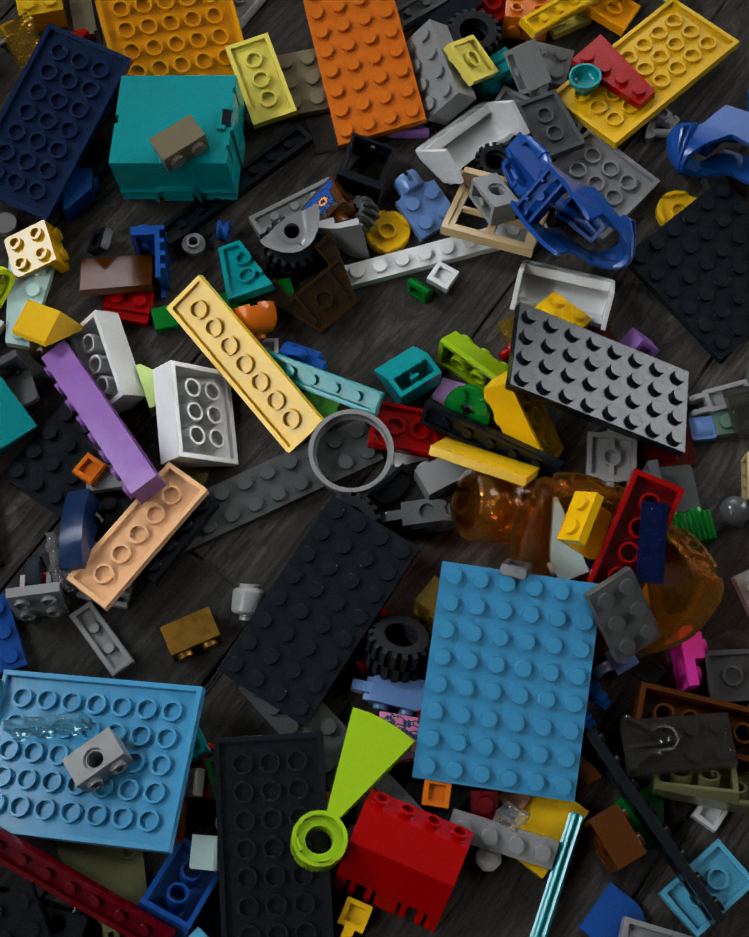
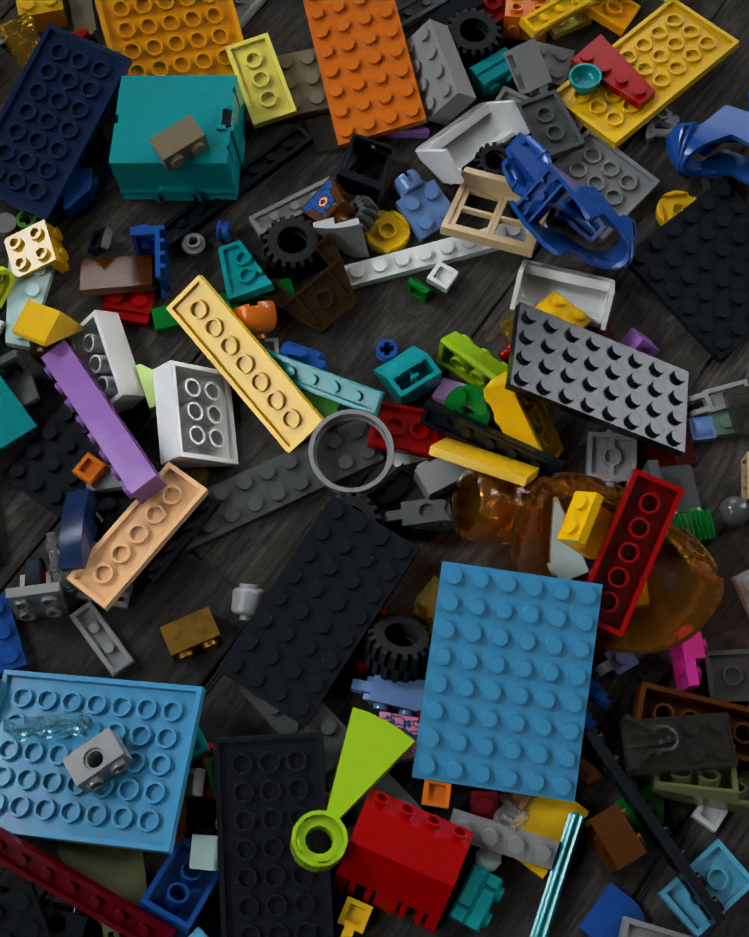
light grey piece [260,204,320,253] -> none
light yellow plate [443,34,499,87] -> none
light grey brick [468,173,518,226] -> none
flat silver tile [499,558,532,580] -> none
dark grey plate [583,566,663,664] -> none
clear blue plate [635,501,669,584] -> none
none -> bright green bush [16,211,39,231]
none -> blue bush [376,339,398,363]
none -> teal brick [448,864,505,933]

